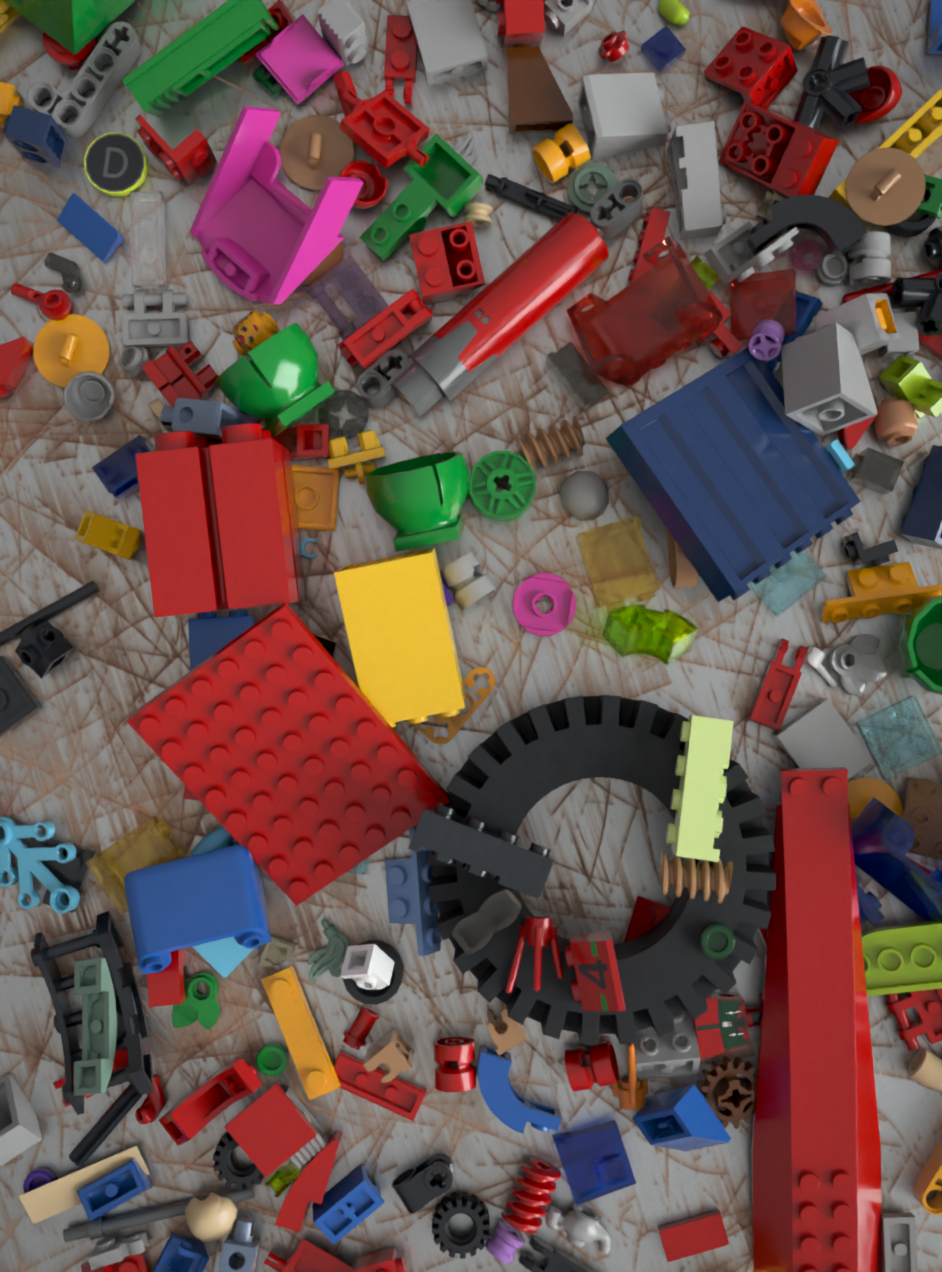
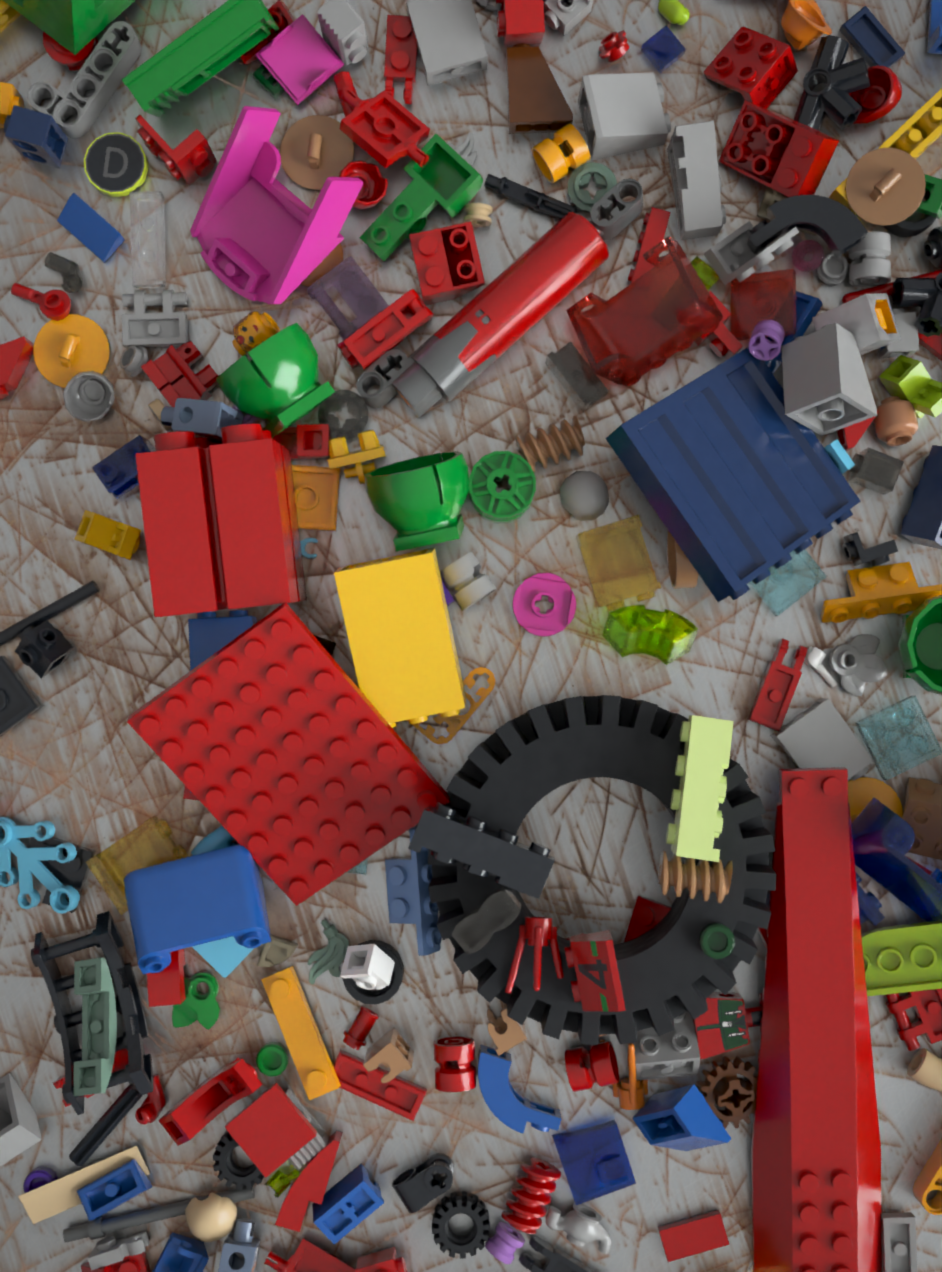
none -> dark blue tile [839,6,905,68]

